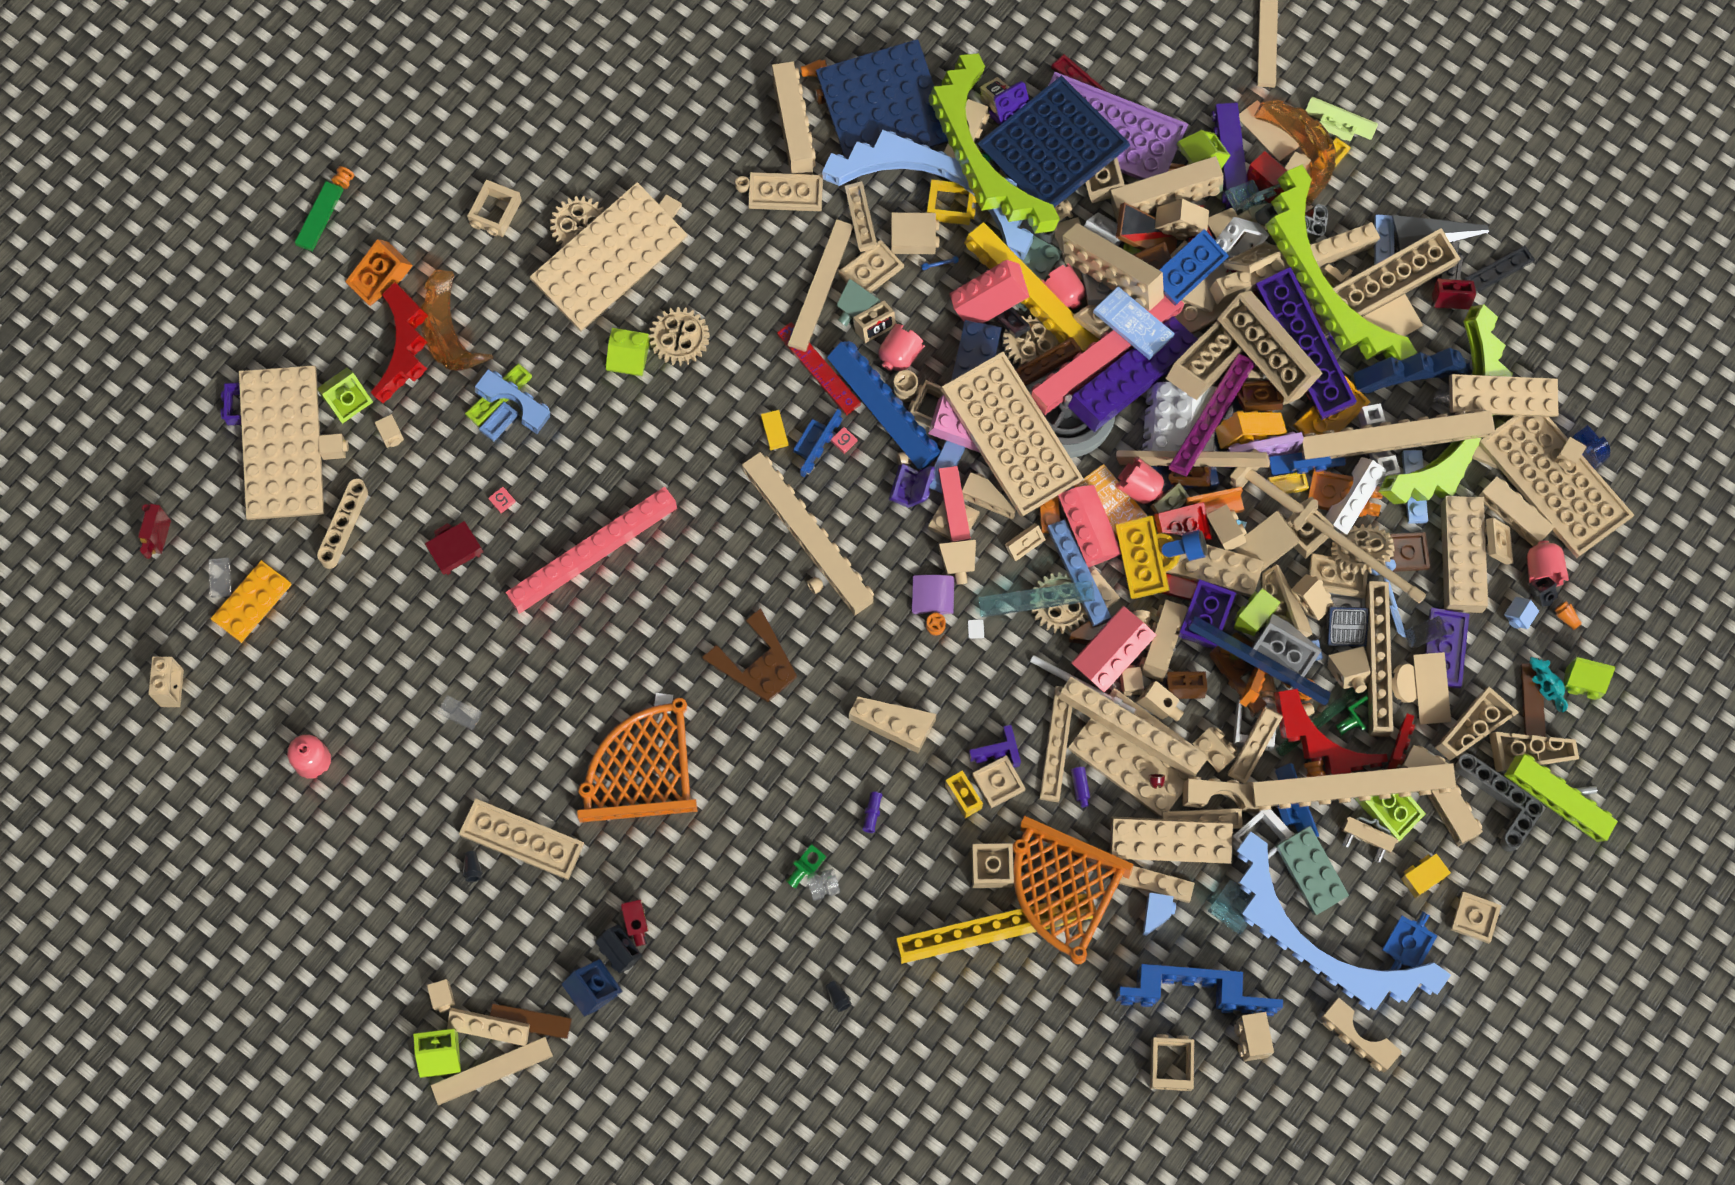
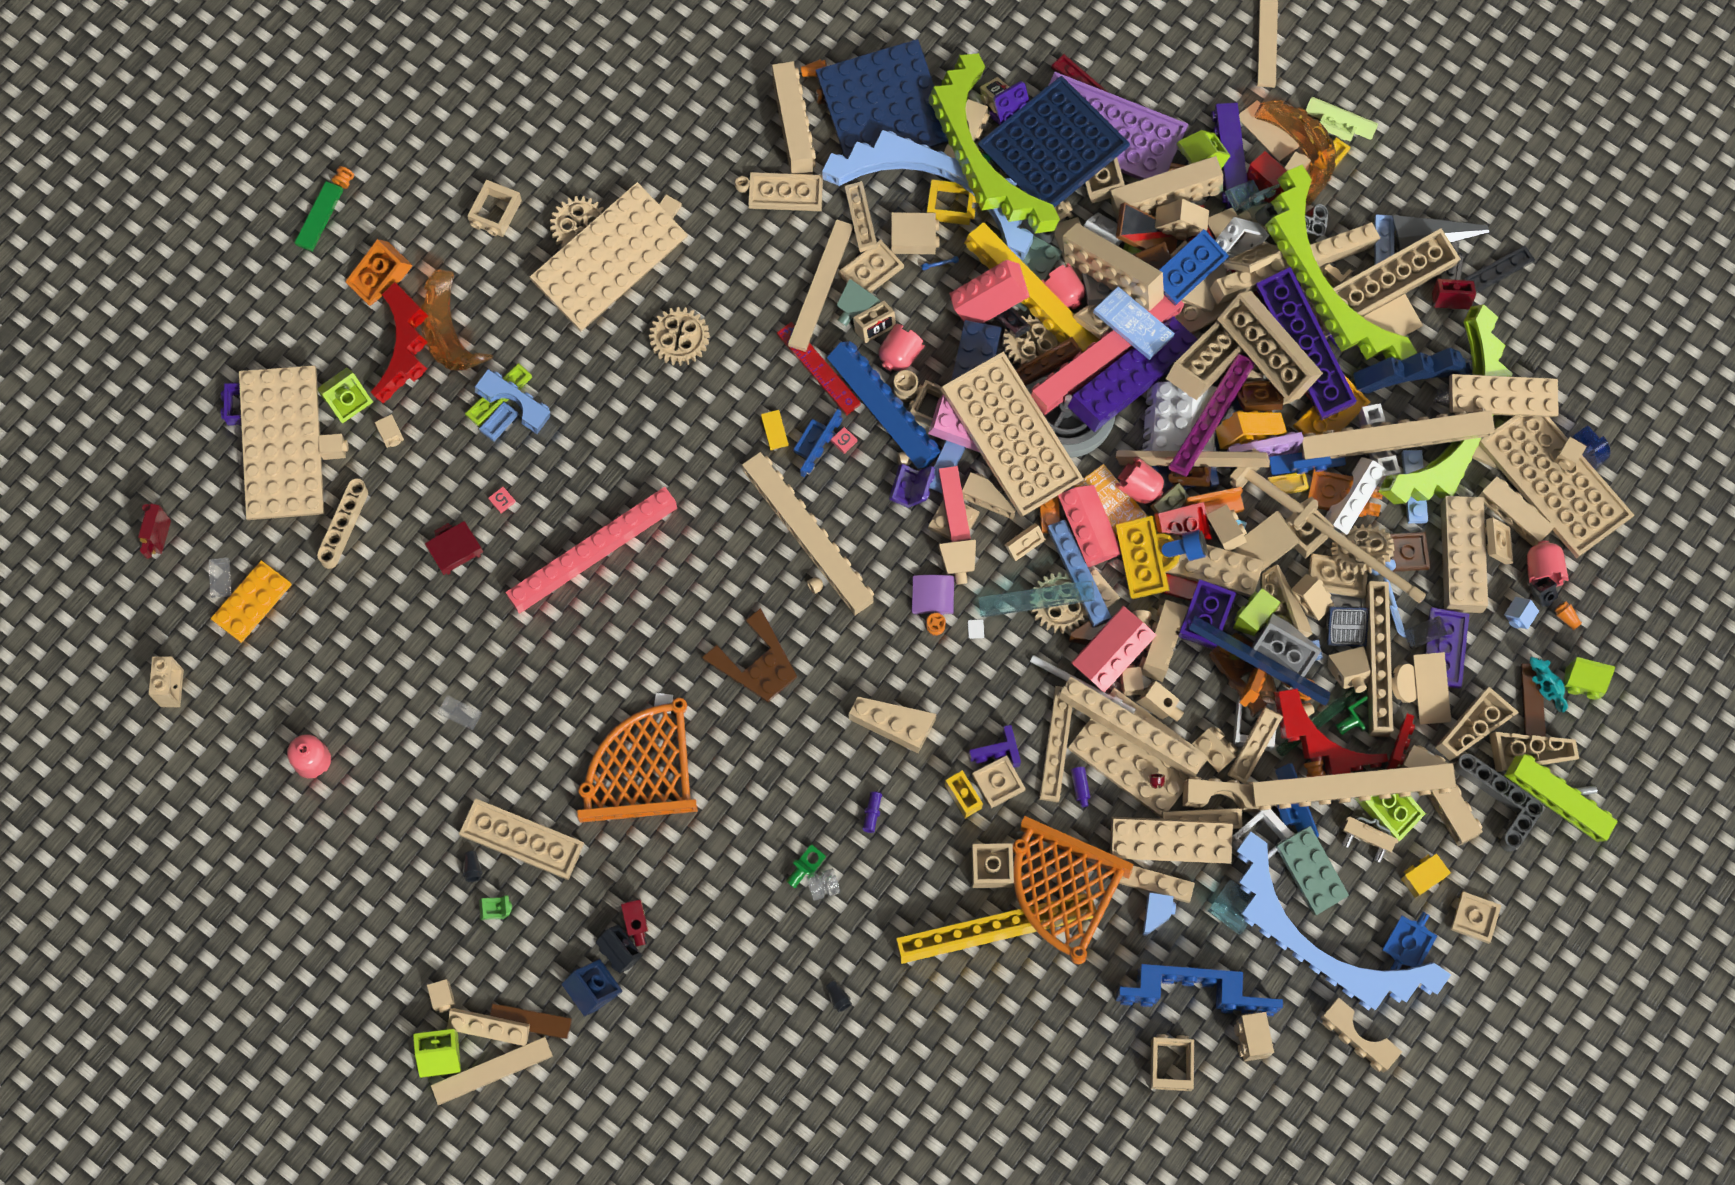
lime slope [606,328,650,377] -> none
reddish brown hinge [1165,671,1207,699] -> none
none -> bright green bracket [479,895,512,920]

